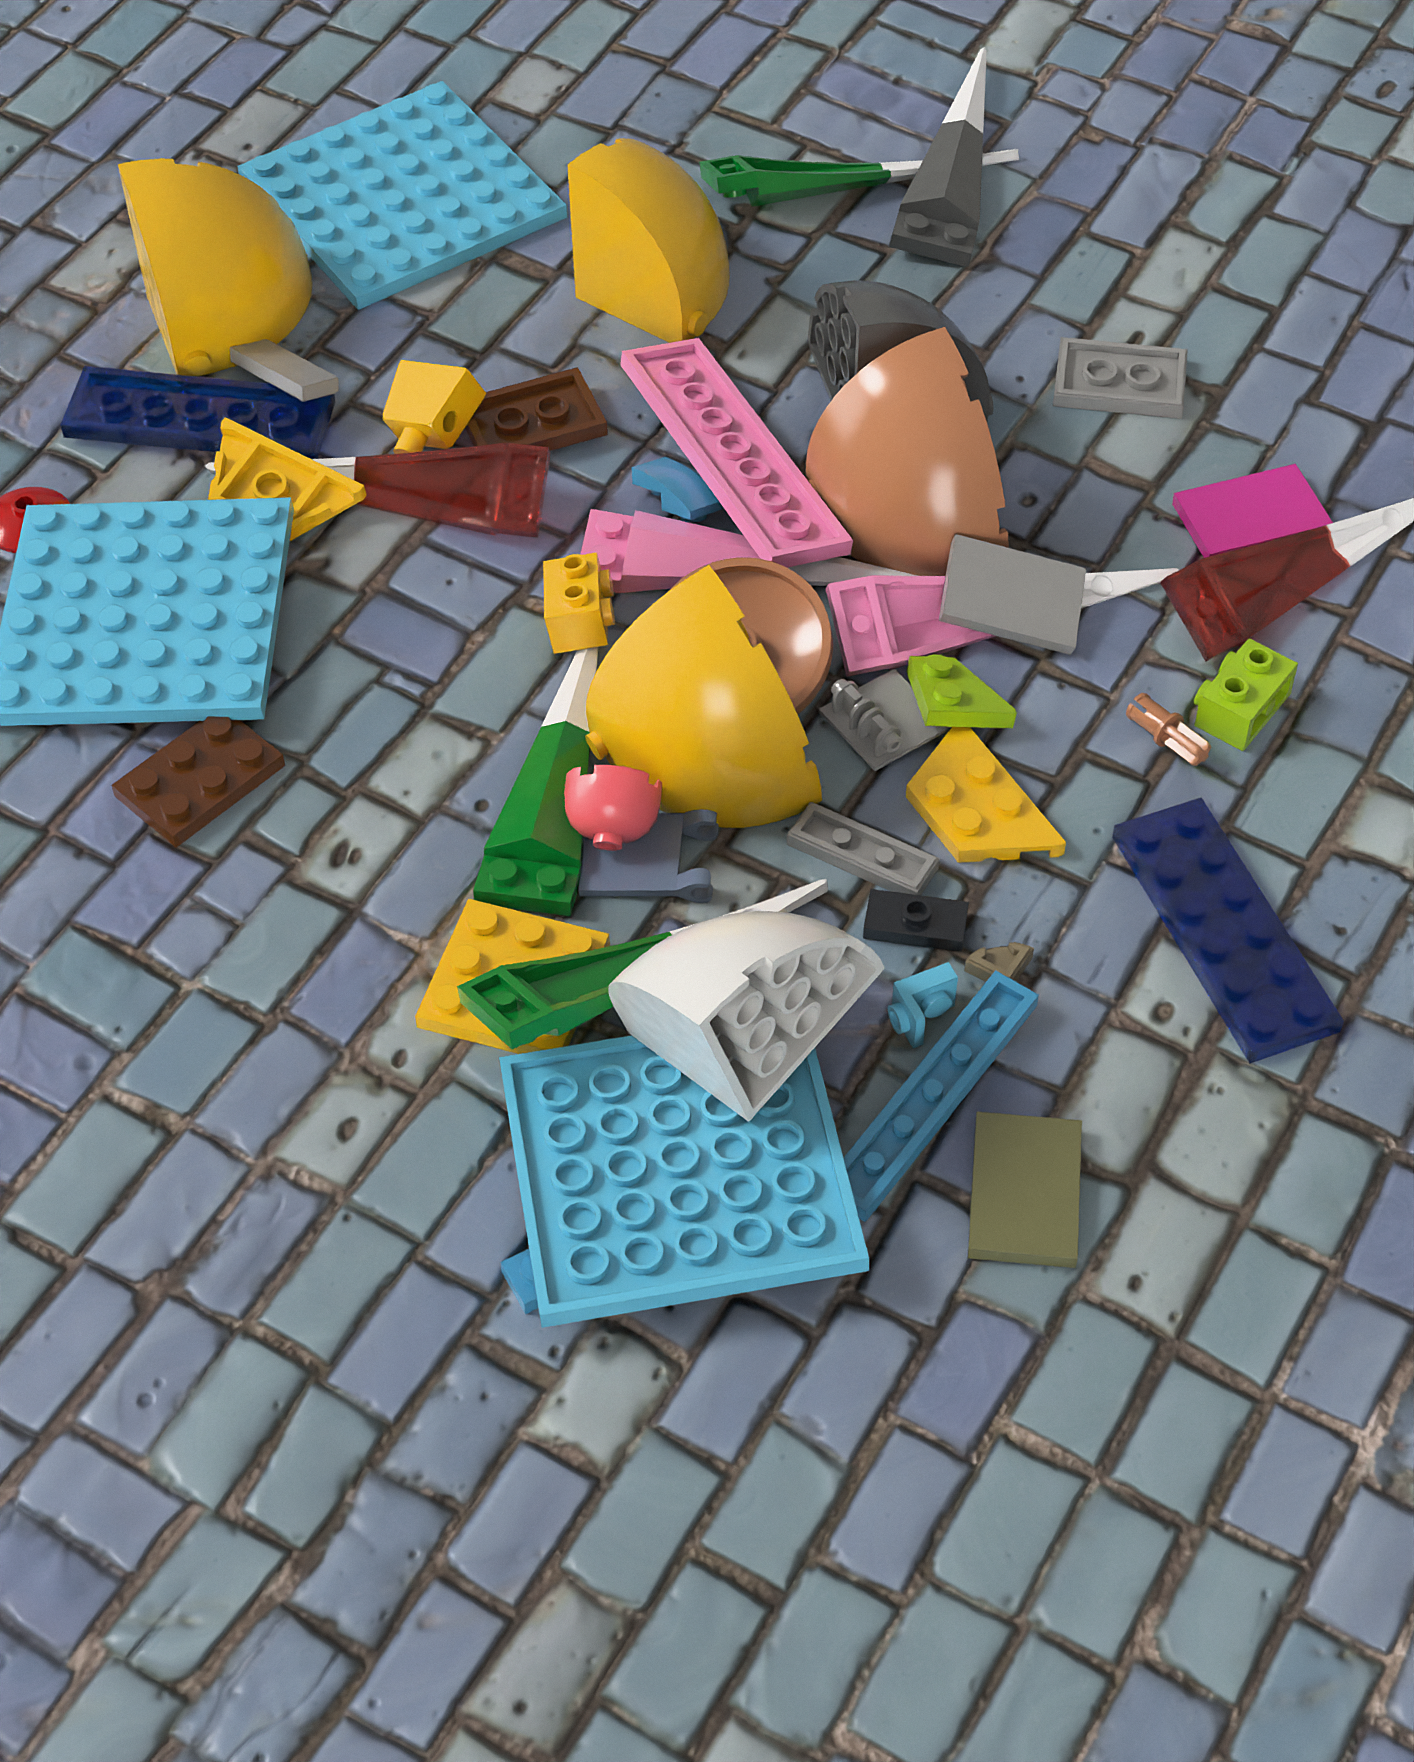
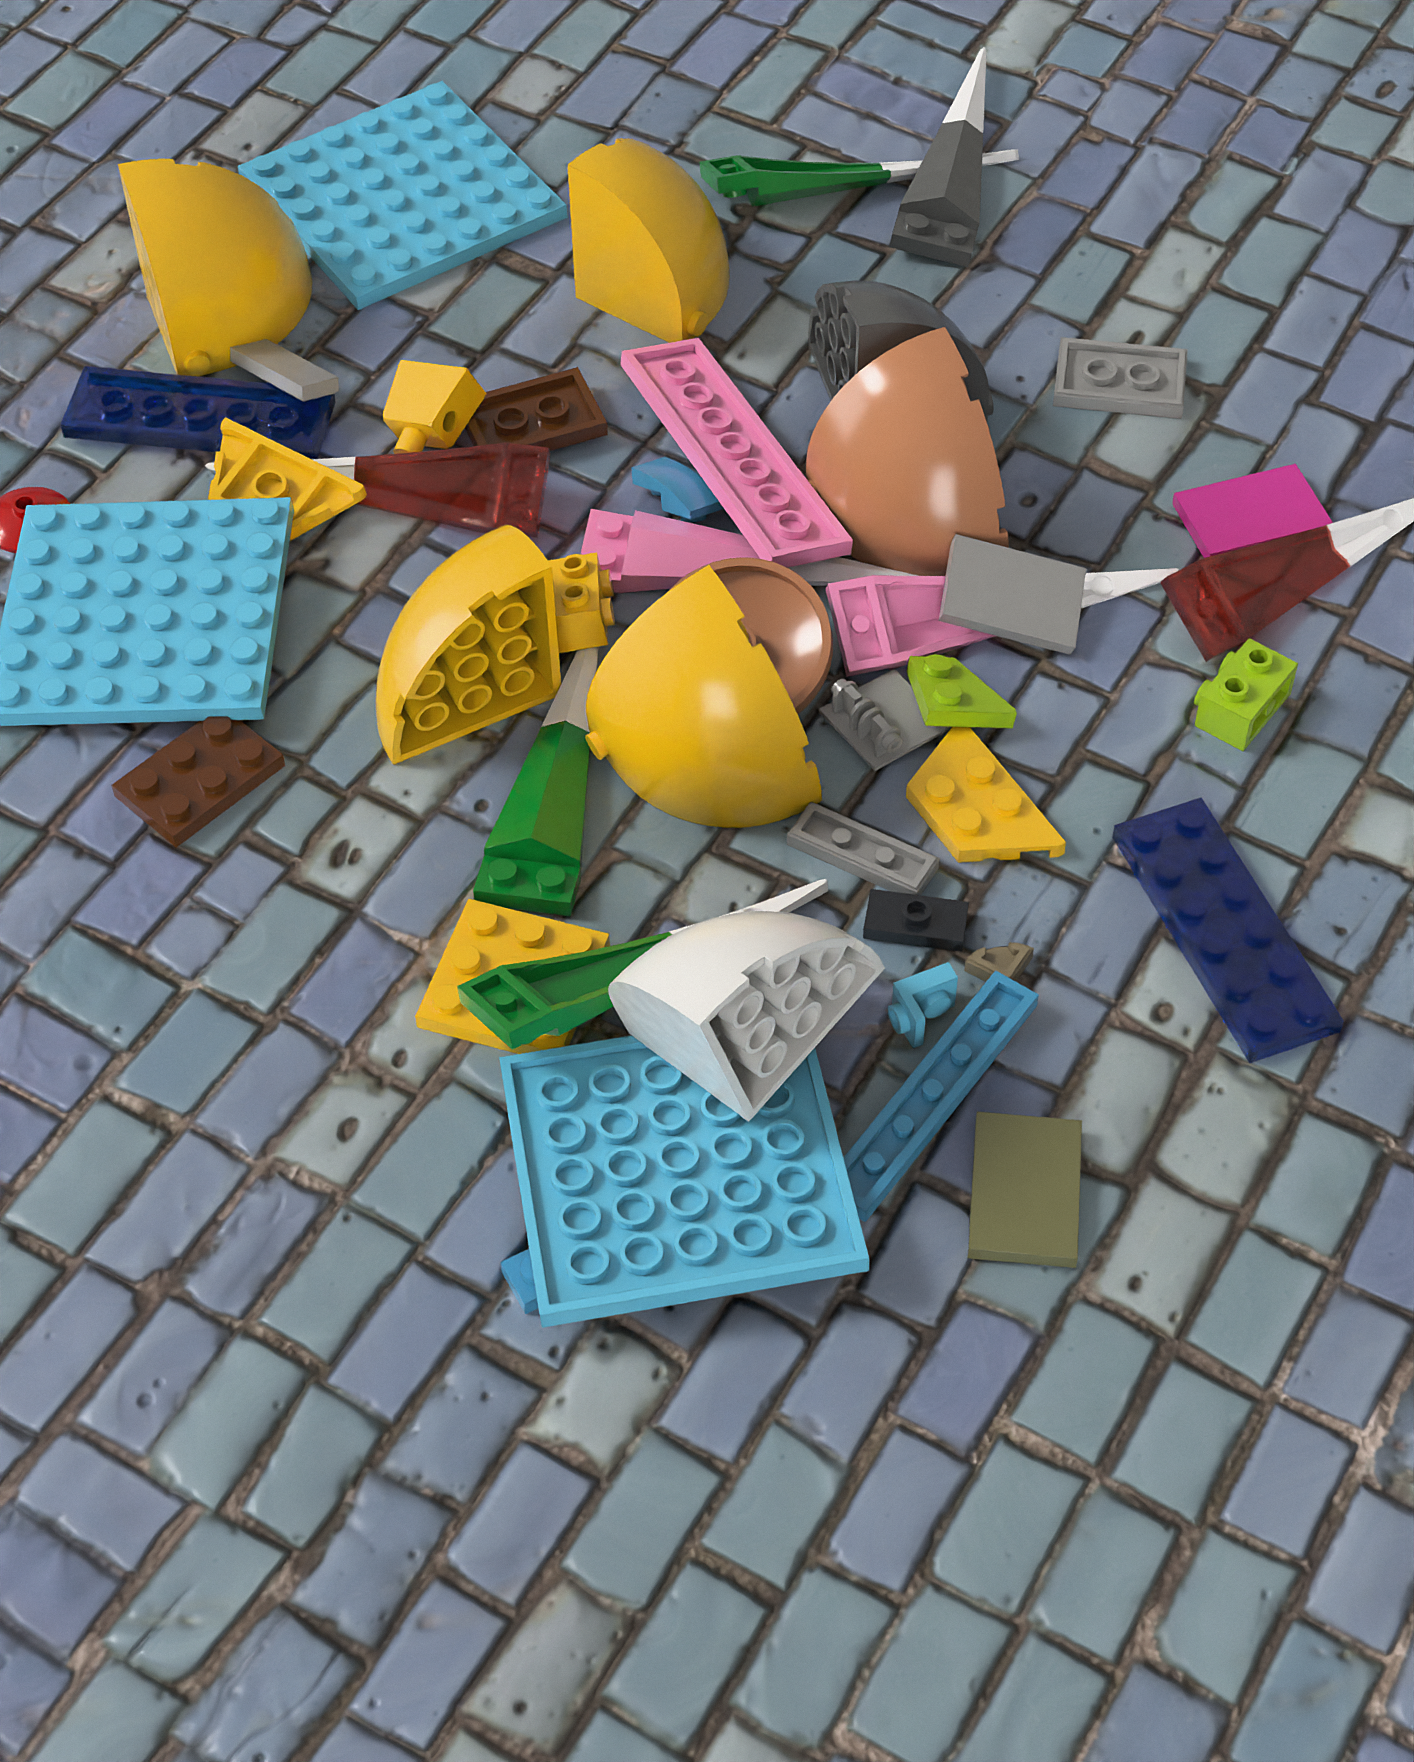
coral cylinder [564,765,662,851] -> none
sand blue flag [578,809,719,903] -> none
nougat axle [1126,693,1211,766] -> none
none -> yellow brick [376,525,561,765]

